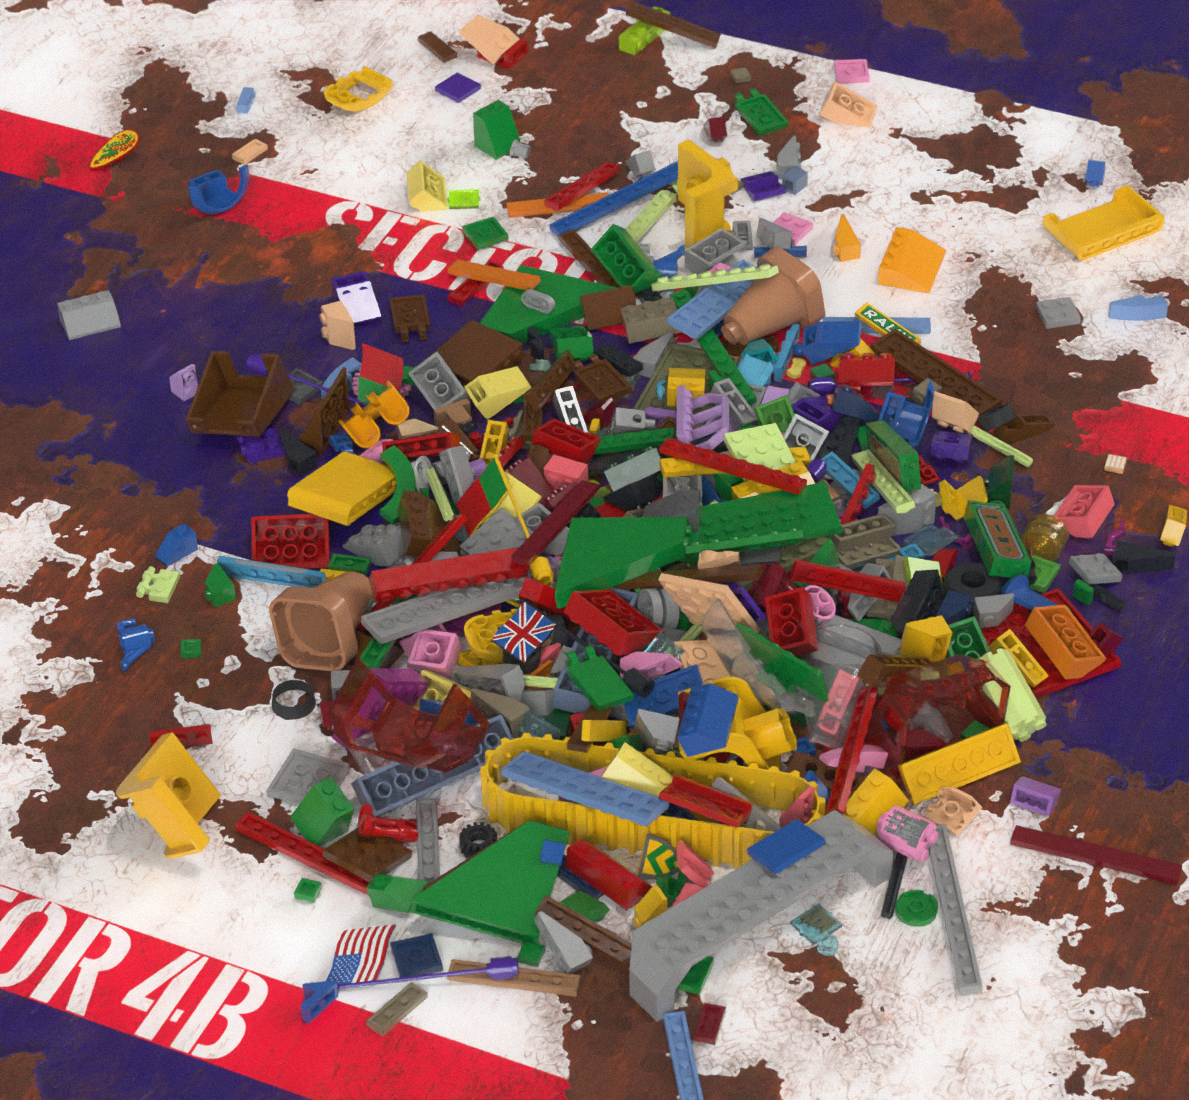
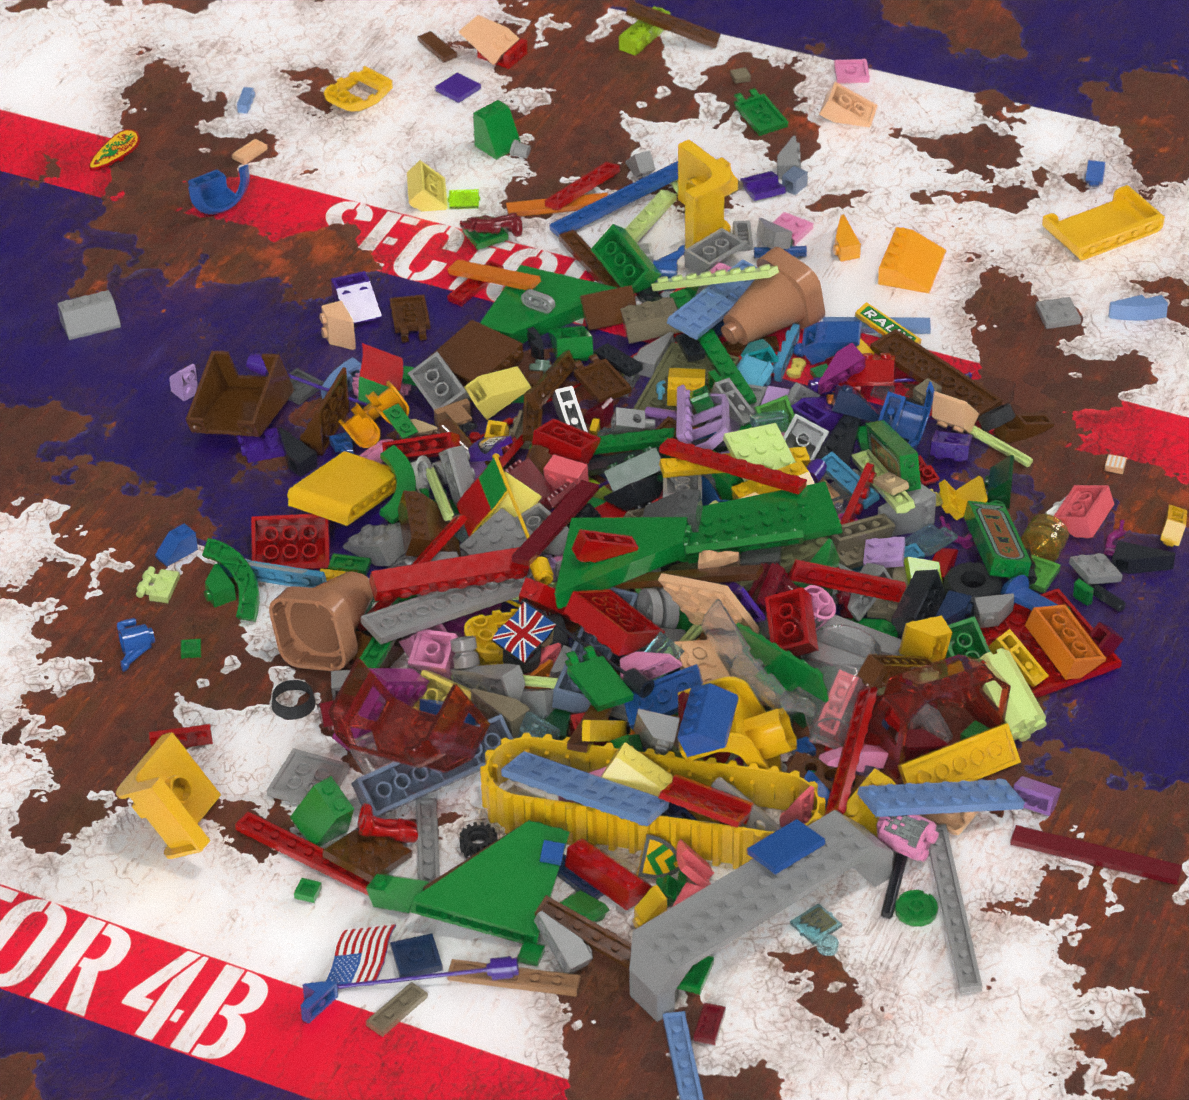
dark red slope [703,116,728,143] -> none
none -> green tile [202,538,260,622]
none -> green hinge [383,404,418,439]
none -> light grey wheel [450,636,480,669]
none -> dark red piece [460,213,523,237]
none -> dark purple slope [468,435,513,462]
none -> red slope [572,529,639,562]
none -> black plate [676,333,705,362]
none -> green slope [689,385,715,413]
none -> clear light blue slope [750,410,789,432]
none -> magenta slope [818,343,865,395]
none -> medium blue plate [857,779,1025,817]
none -> lavender plate [863,537,905,568]
none -> tan plate [873,472,909,495]

